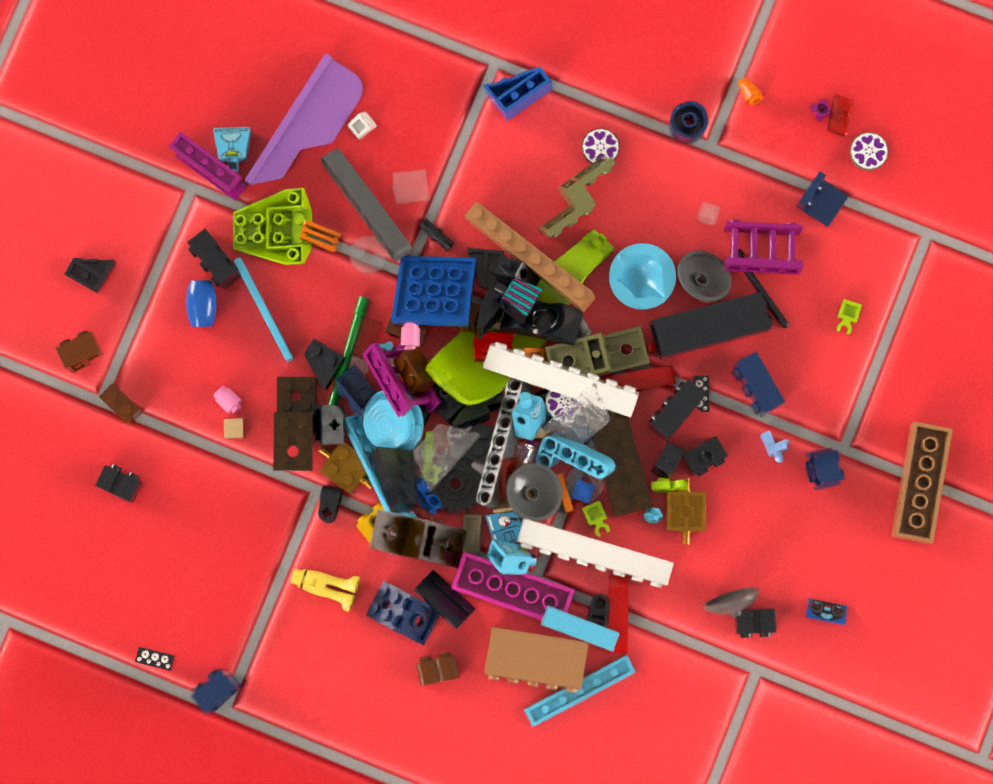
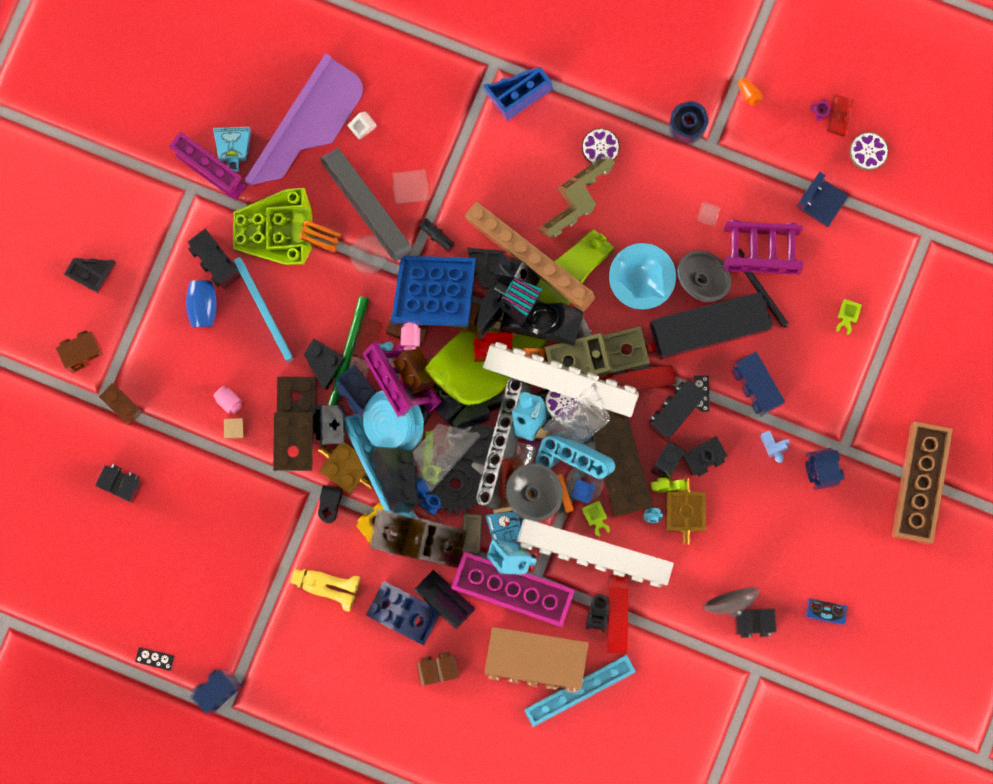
medium azure tile [541,606,620,651] -> none

